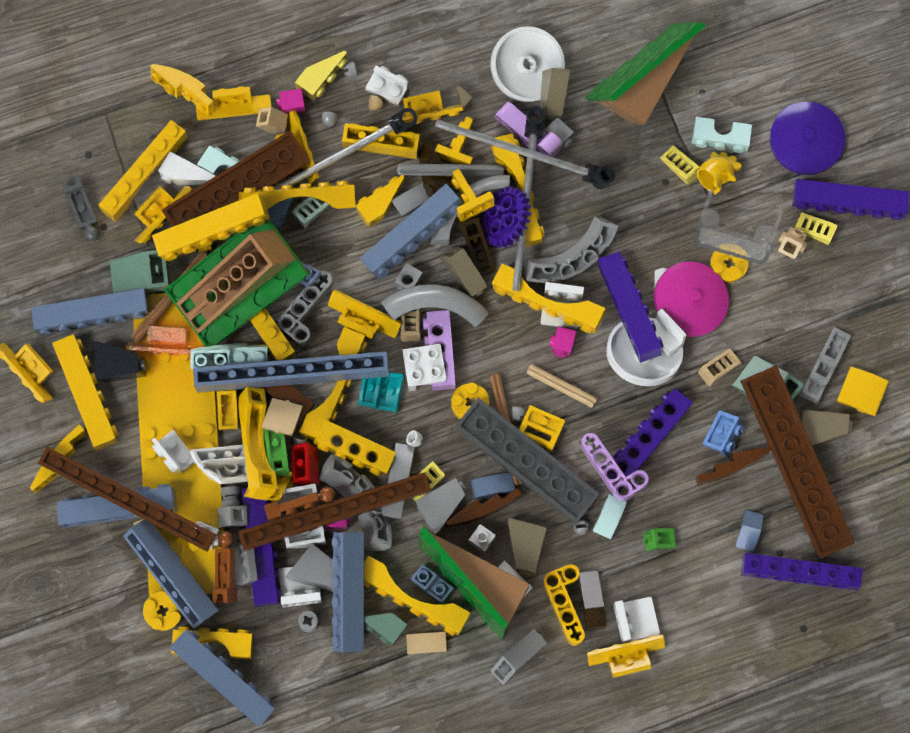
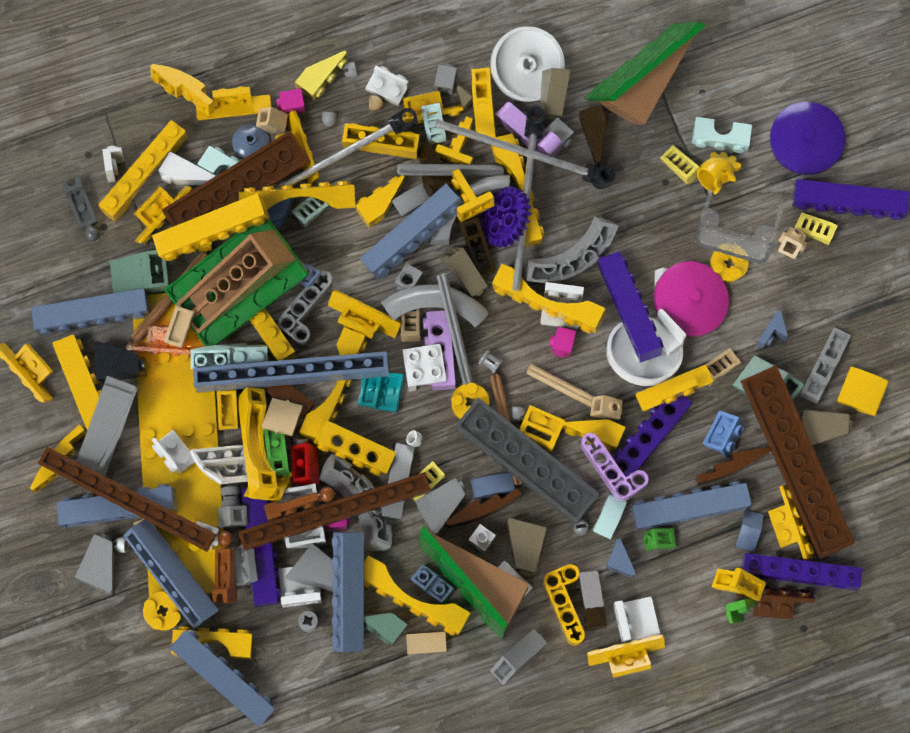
none -> light grey slope [75,534,115,595]
none -> light grey piece [76,376,137,476]
none -> white bracket [102,146,124,183]
none -> white hinge [114,537,129,553]
none -> tan tile [164,306,195,348]
none -> sand blue dish [232,124,270,159]
none -> light aqua slope [421,103,446,144]
none -> light grey brick [434,64,457,95]
none -> light grey axle [437,273,473,385]
none -> yellow slope [471,67,496,141]
none -> light grey bush [478,350,504,374]
none -> yellow slope [562,419,625,452]
none -> dark brown slope [578,104,608,167]
none -> tan brick [590,395,623,421]
none -> sand blue slope [606,539,636,578]
none -> sand blue brick [631,481,752,531]
none -> yellow bracket [636,365,713,411]
none -> yellow bracket [711,568,766,601]
none -> bright green bracket [725,599,757,624]
none -> reddish brown bracket [736,585,815,619]
none -> sand blue slope [756,310,788,349]
none -> yellow bracket [768,485,814,560]

